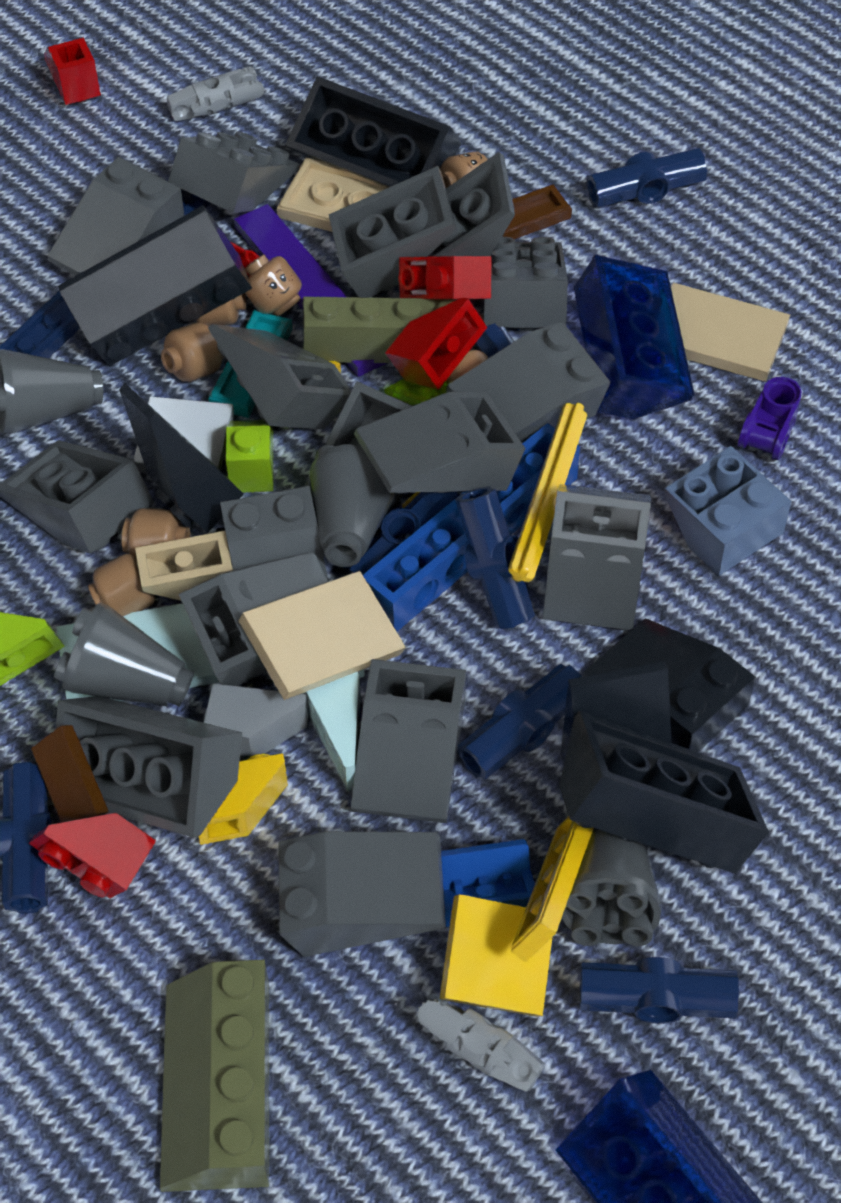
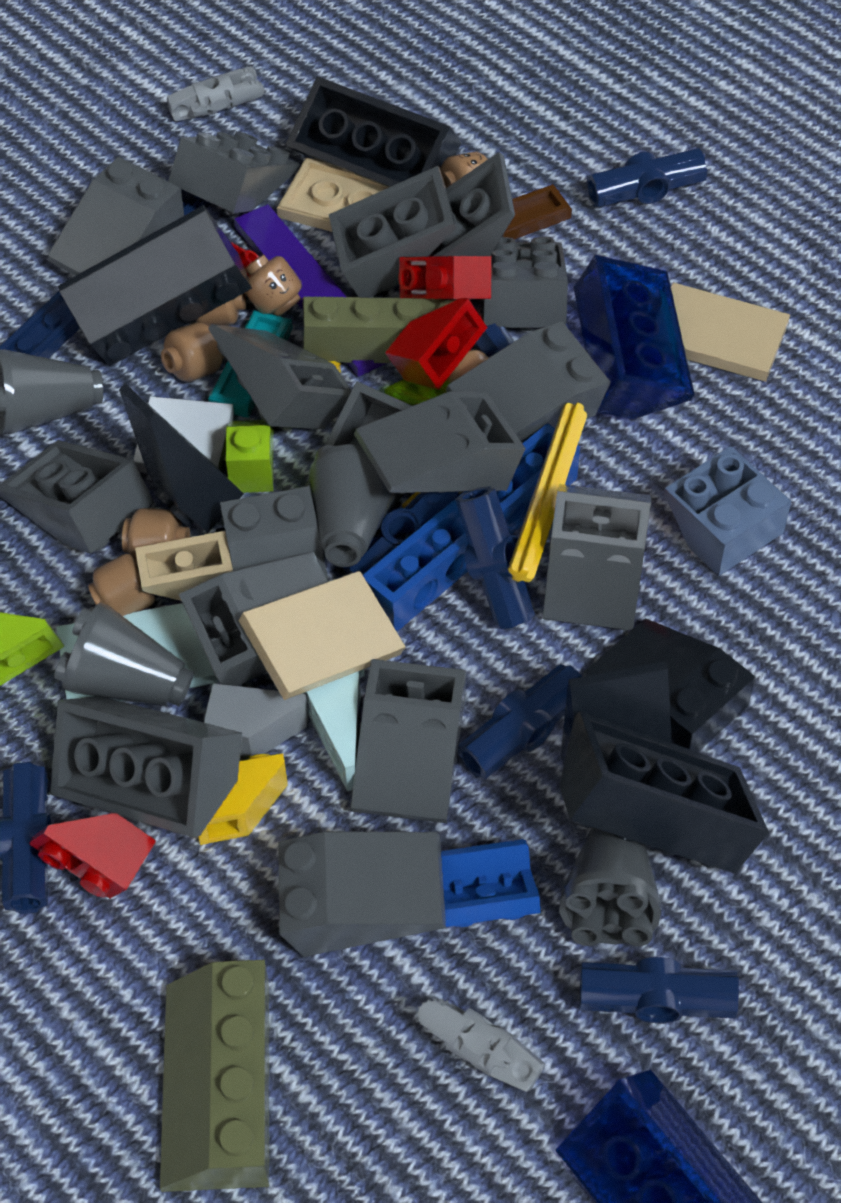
reddish brown tile [31,725,109,823] -> none
red slope [44,37,101,105] -> none
yellow tile [439,894,553,1017] -> none
yellow tile [511,816,593,963] -> none
dark purple piece [737,376,802,461] -> none

